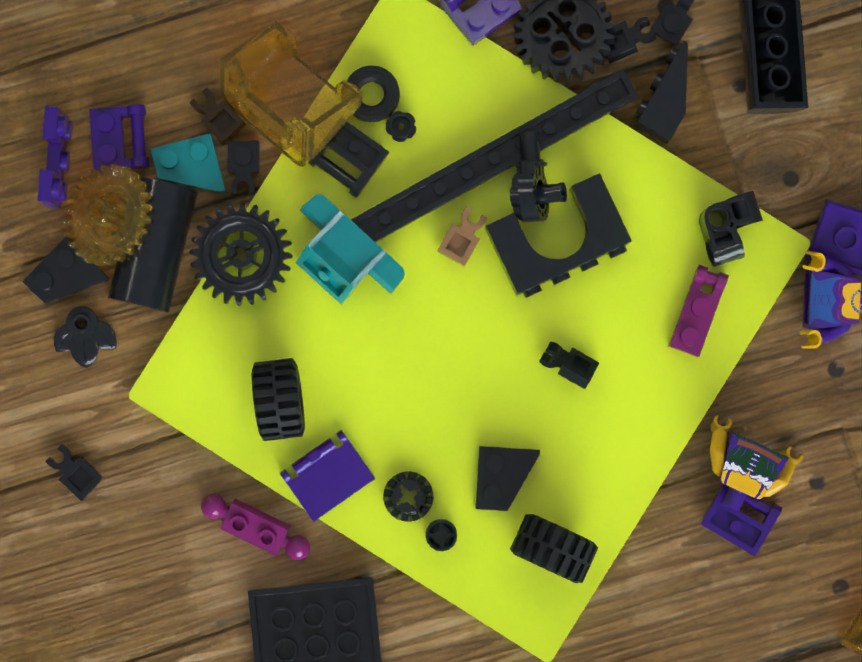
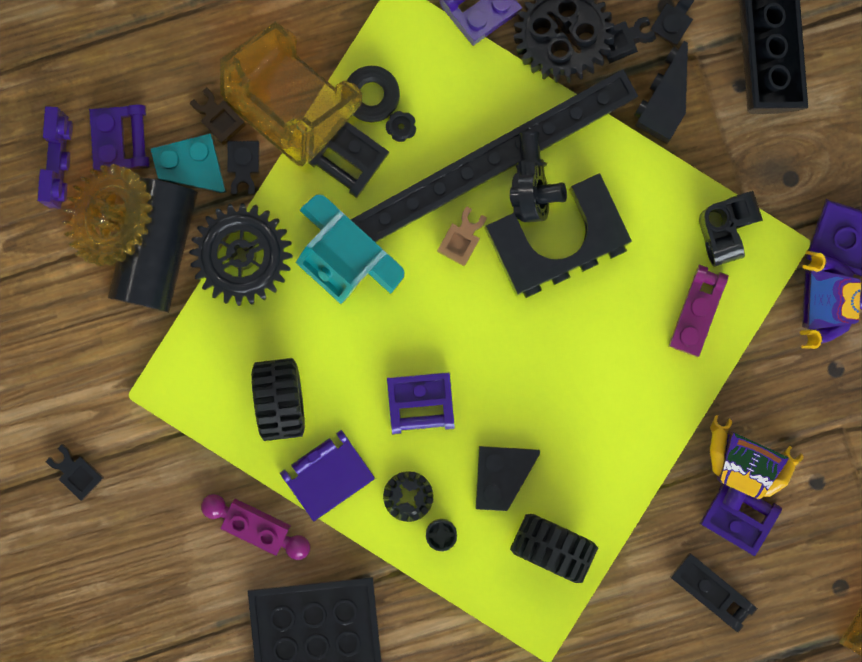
black wing [23,237,110,304] -> none
black plate [54,306,117,368] -> none
black plate [539,341,599,389] -> none
none -> dark purple plate [387,373,455,435]
none -> black plate [670,553,758,633]

